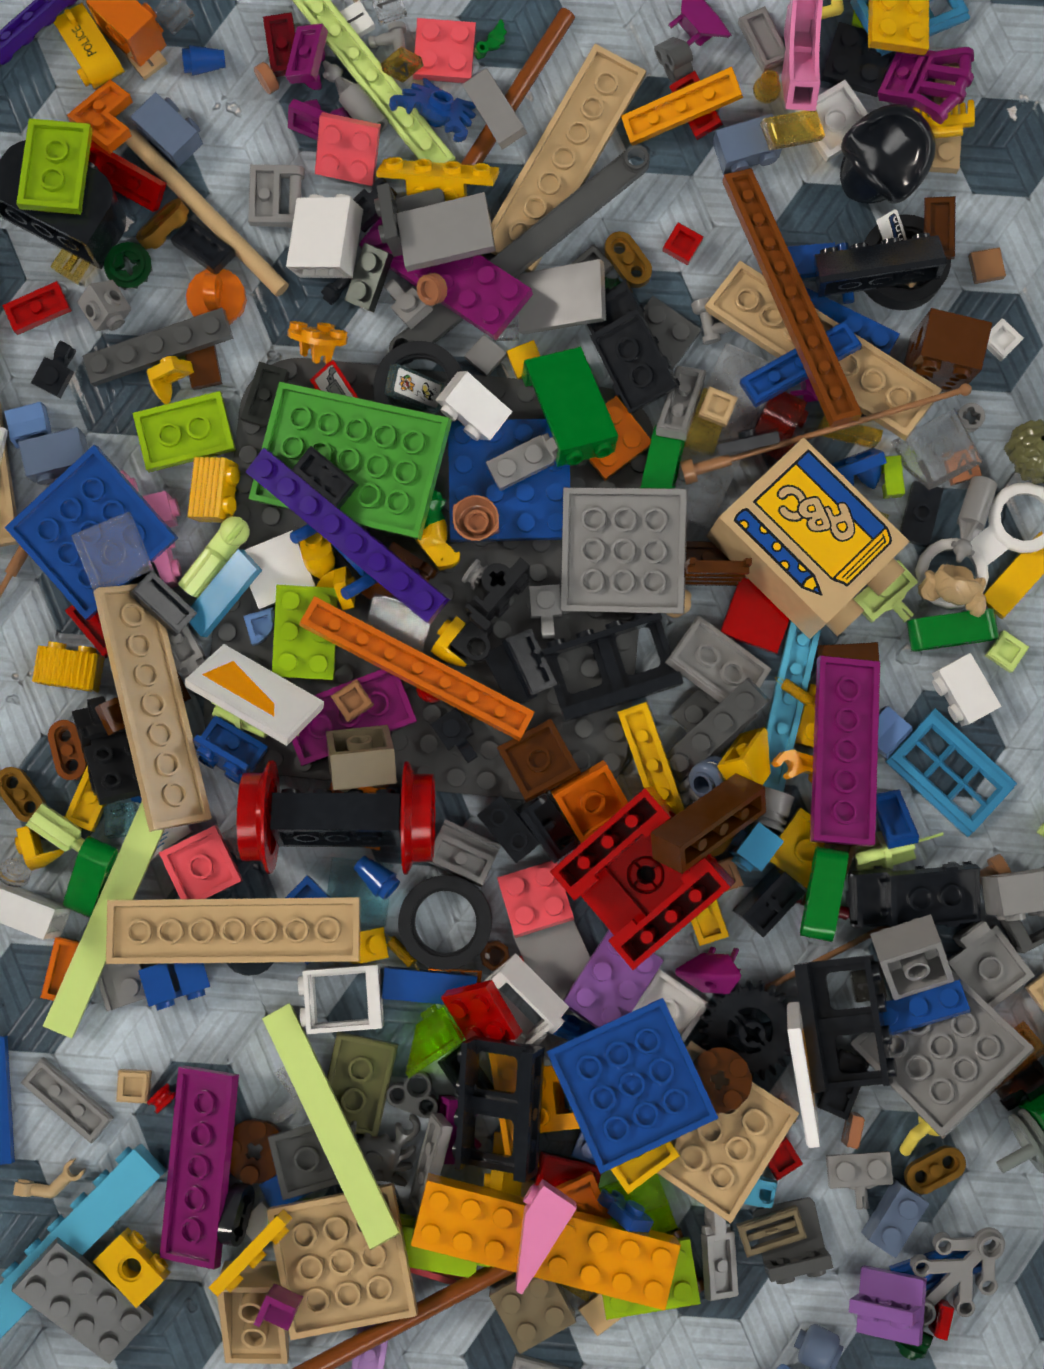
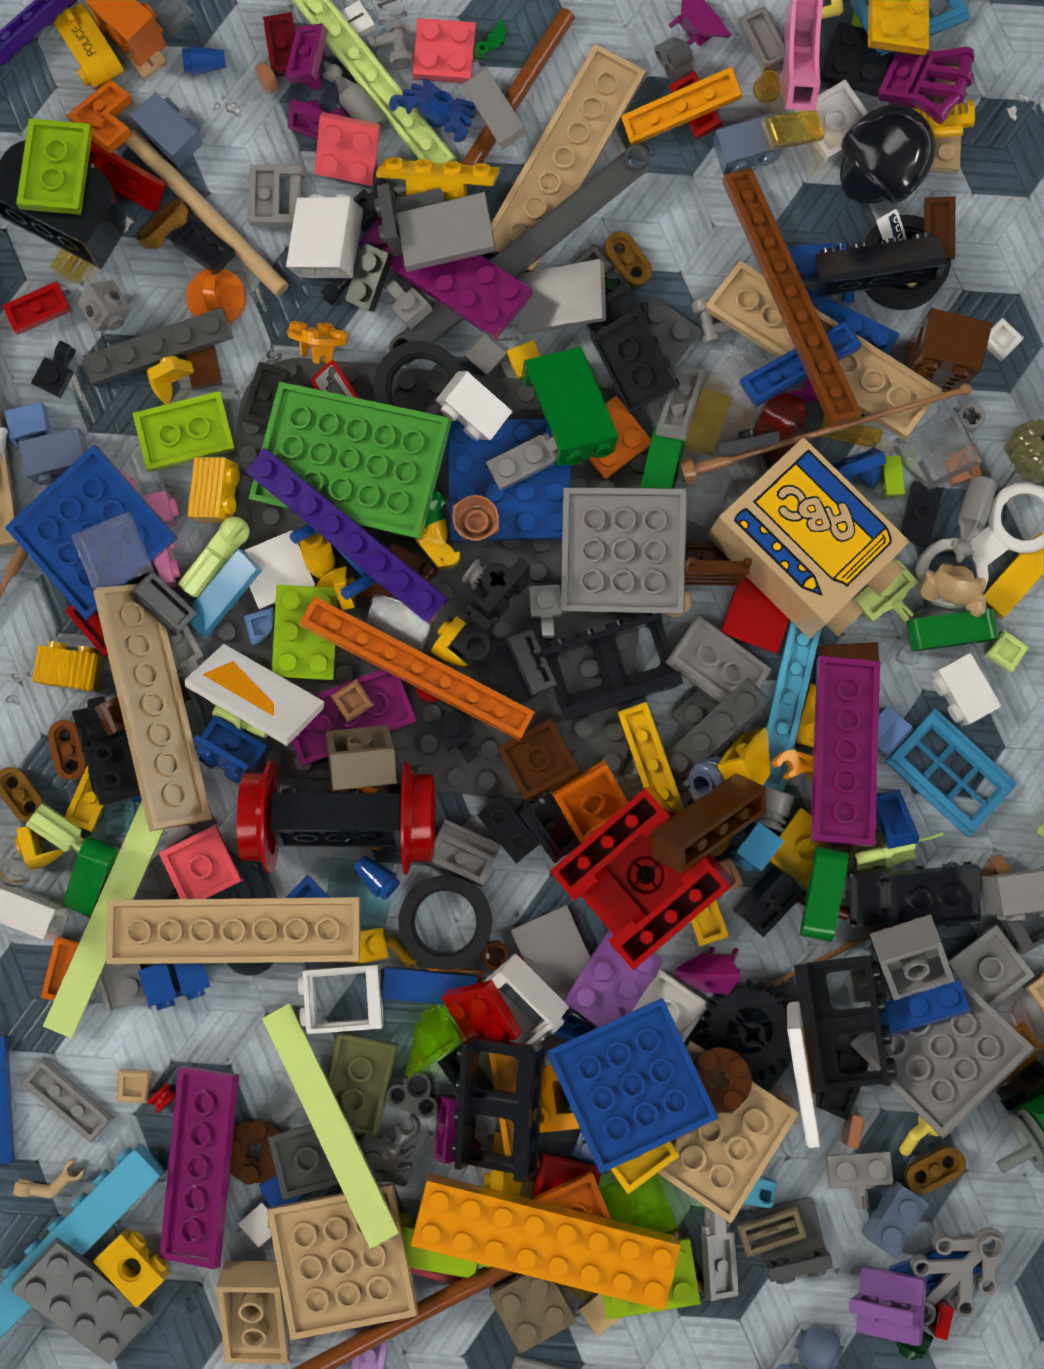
dark green gear [104,242,153,290] -> none
yellow plate [208,1209,292,1297] -> none
black beam [217,1183,255,1247] -> none
magenta panel [253,1283,303,1331] -> none
black plate [292,446,359,509] -> none
clear yellow tile [381,46,424,83] -> none
tile [384,363,444,413] -> none
light grey tile [408,1112,453,1212] -> none
nougat tile [417,273,447,306] -> none
coral plate [497,860,574,938] -> none
bright pink slope [515,1179,577,1295] -> none
blue plate [597,1189,654,1233] -> none
red plate [662,222,704,265] -> none
tan tile [698,387,738,428] -> none
red tile [767,1136,803,1181] -> none
yellow piece [775,677,814,707] -> none
light grey tile [952,921,991,948] -> none
medium nougat tile [968,247,1006,284] -> none

